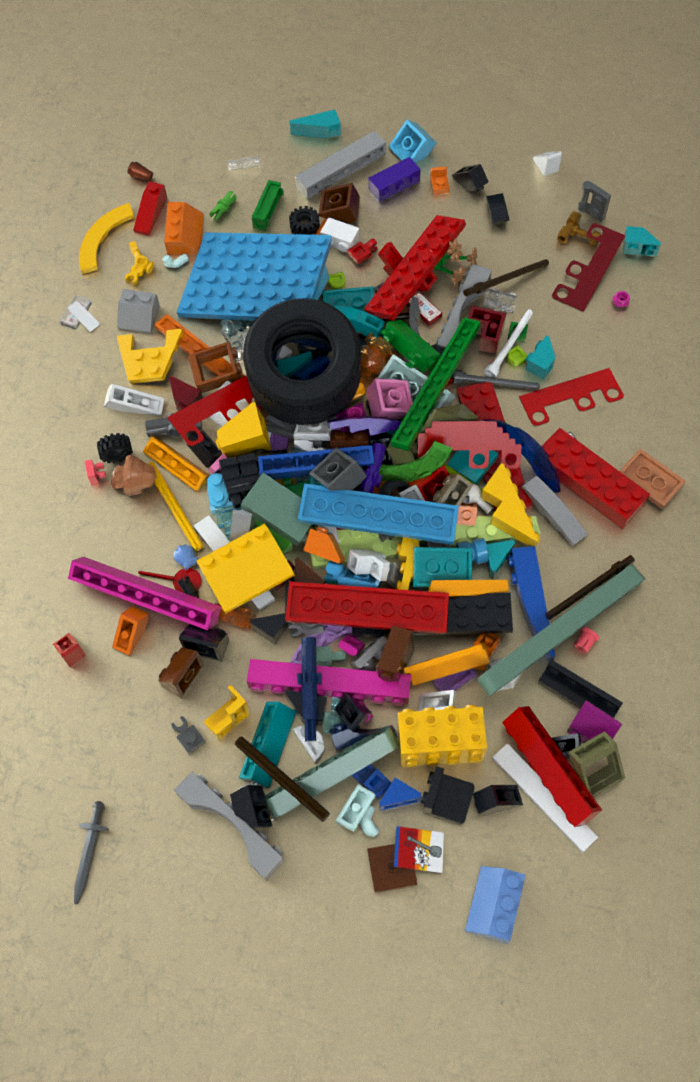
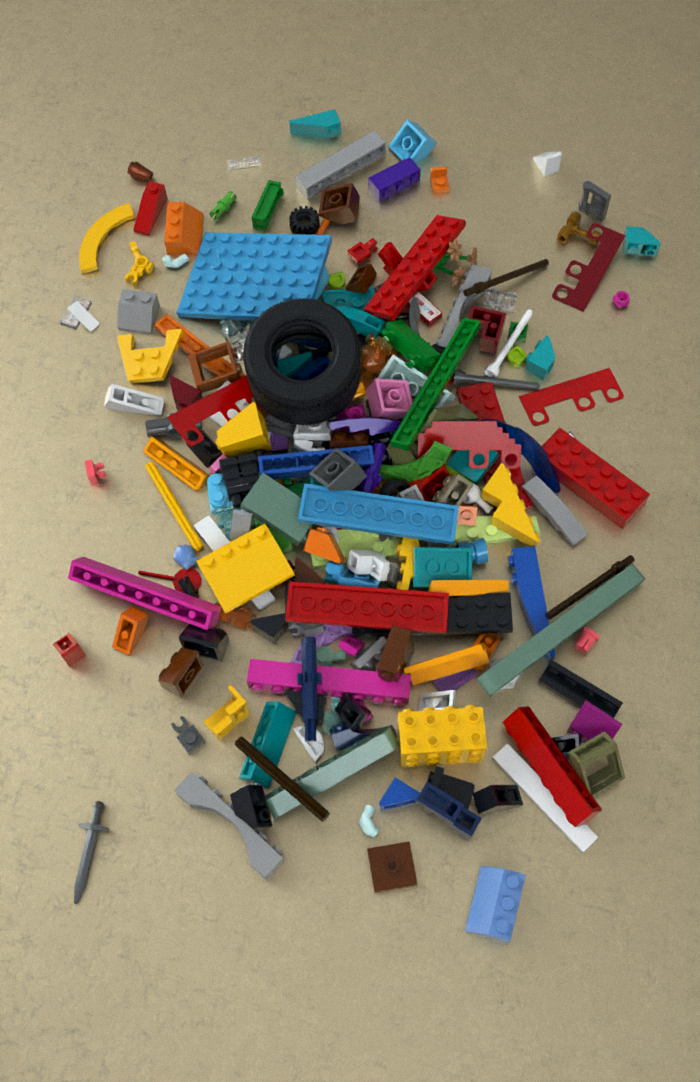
black tyre [97,433,133,464] -> none
nougat head [111,455,157,496] -> none
white piece [320,218,360,253] -> none
light aqua slope [336,784,376,832] -> none
blue slope [351,764,391,799] -> none
sticker [394,826,444,873] -> none
black slope [452,164,489,192] -> none
black slope [486,193,509,224] -> none
teal slope [486,540,515,579] -> none
nougat plate [620,449,686,509] -> none
none -> reddish brown slope [345,264,377,294]
none -> dark blue slope [415,782,482,840]

